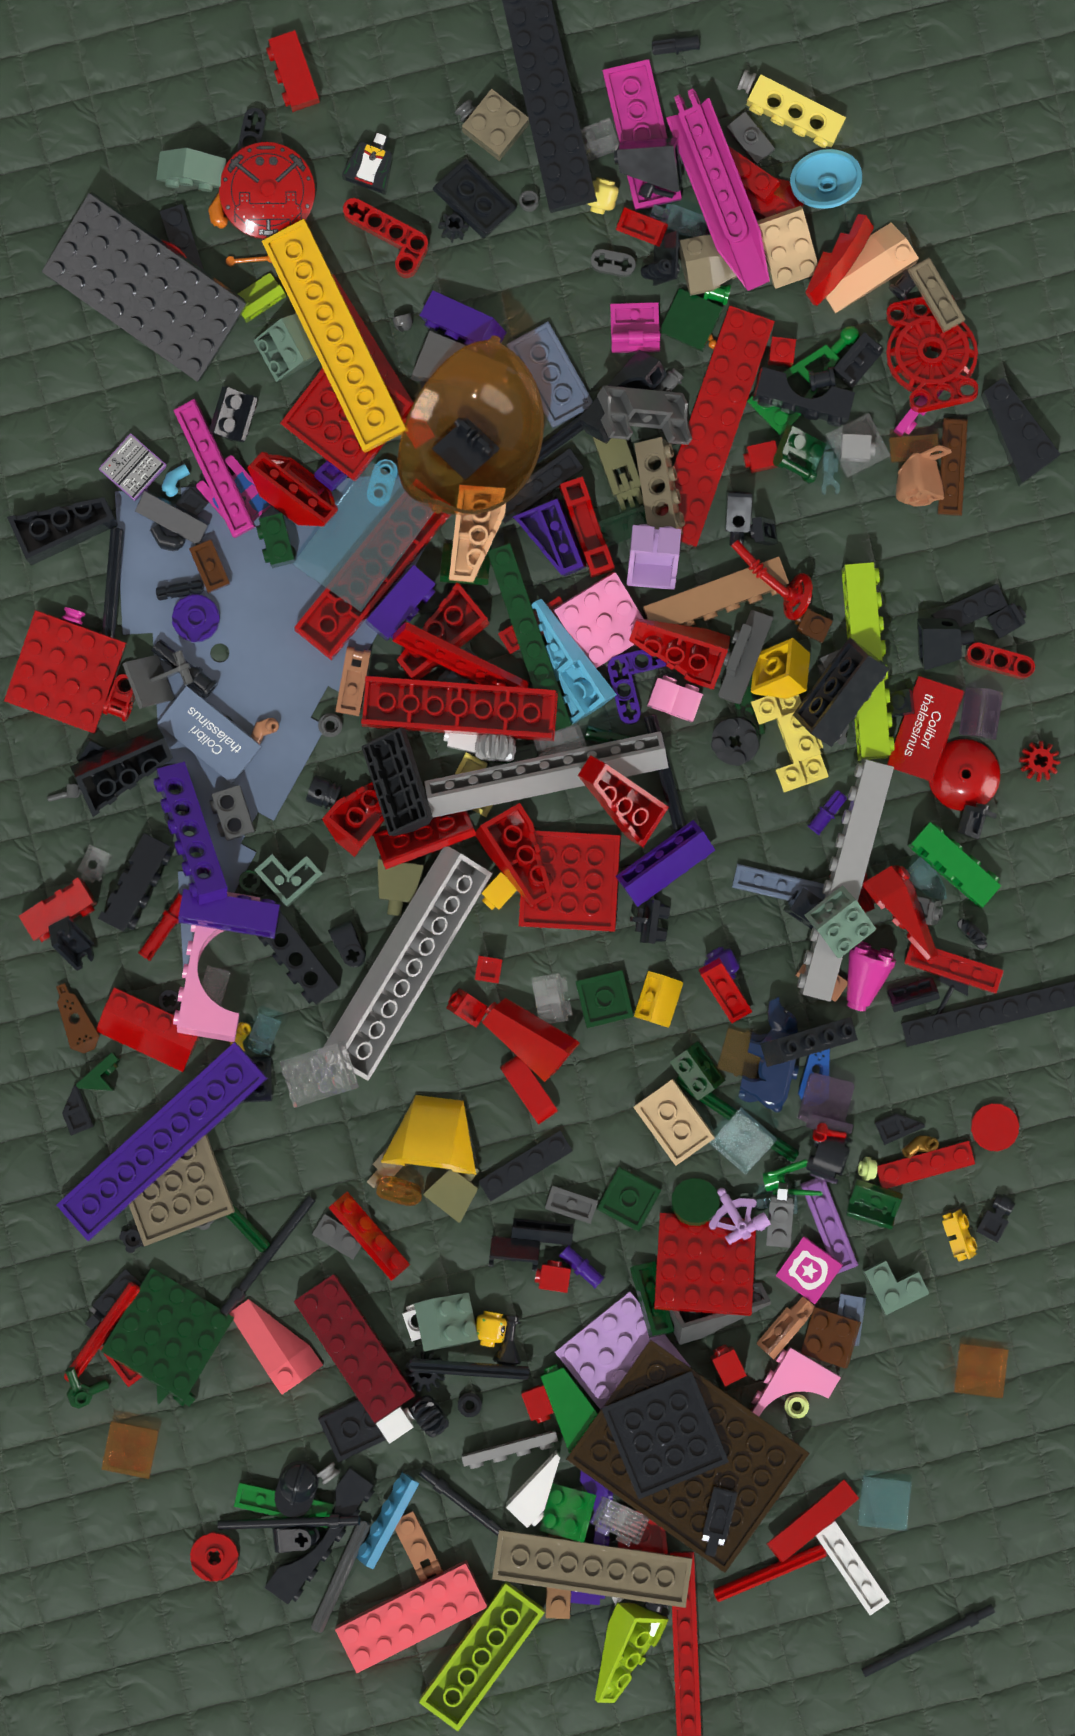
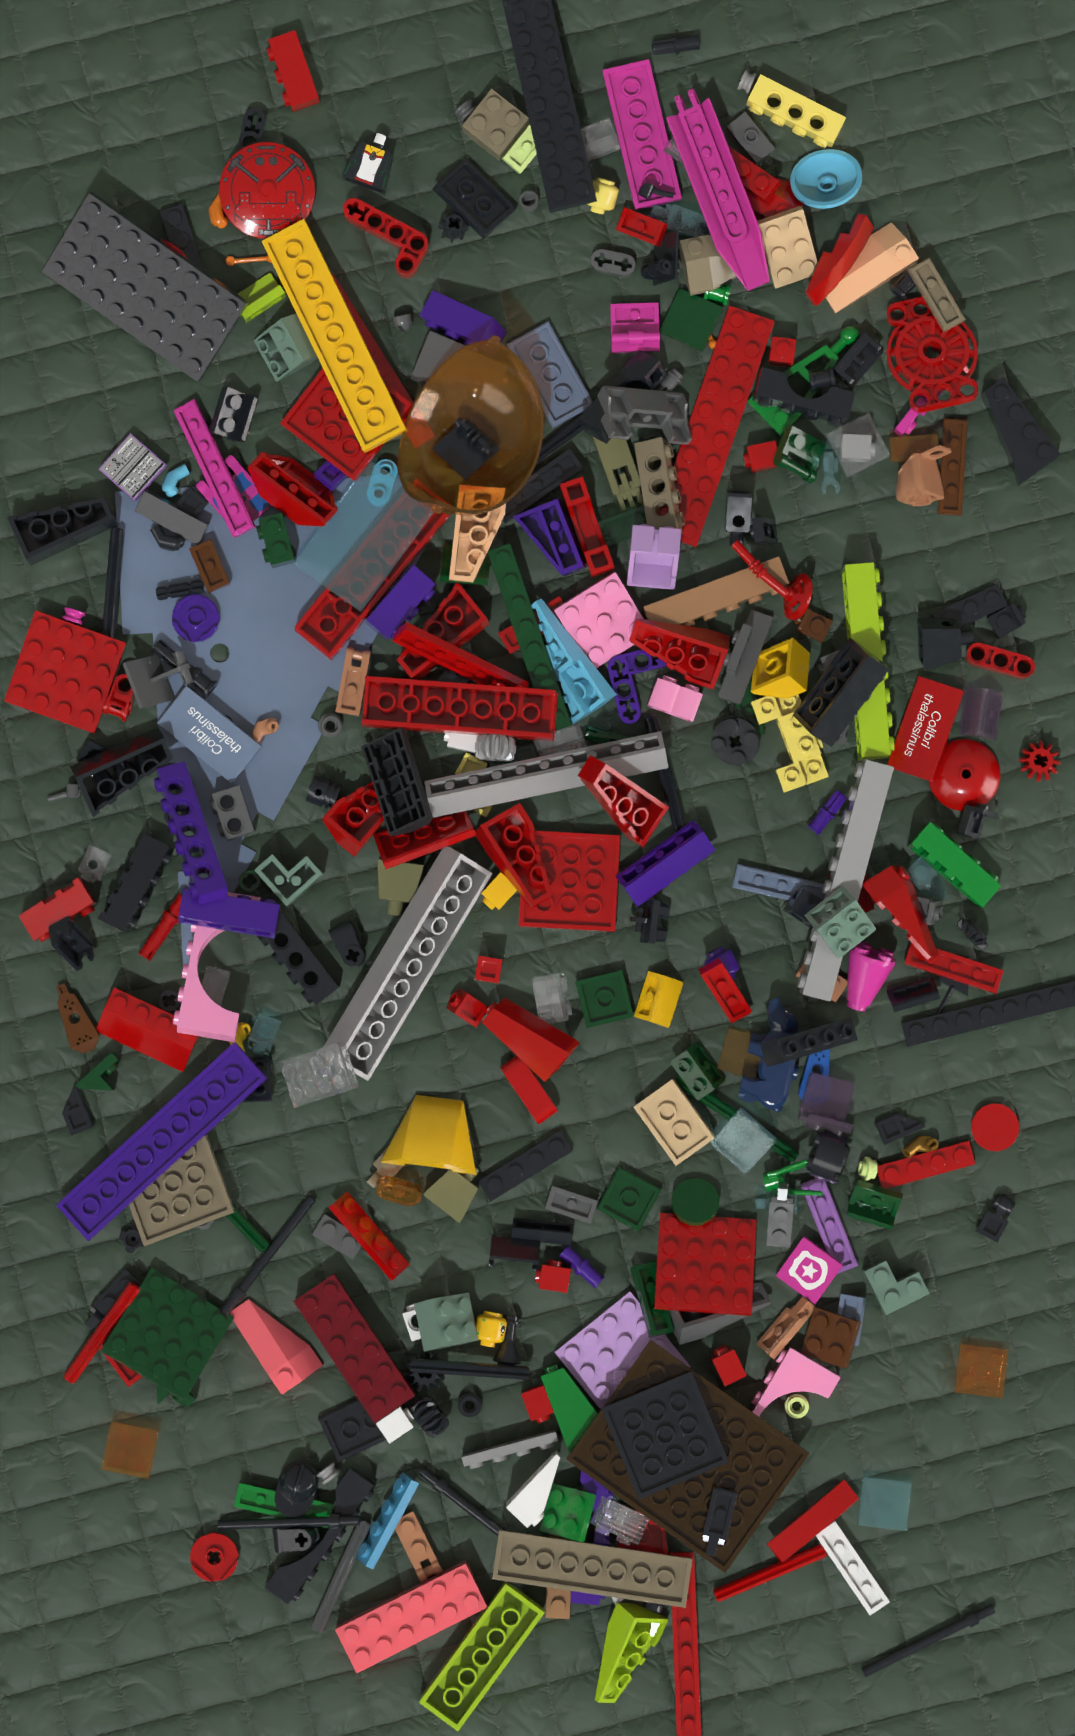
dark green piece [65,1367,109,1409] -> none
sand green brick [156,148,226,192] -> none
black slope [614,138,683,192] -> none
lavender piece [709,1188,771,1245] -> none
red hand [813,1123,846,1142] -> none
black plate [888,688,915,718] -> none
yellow hinge [942,1209,977,1261] -> none
none -> yellowish green plate [501,122,537,174]

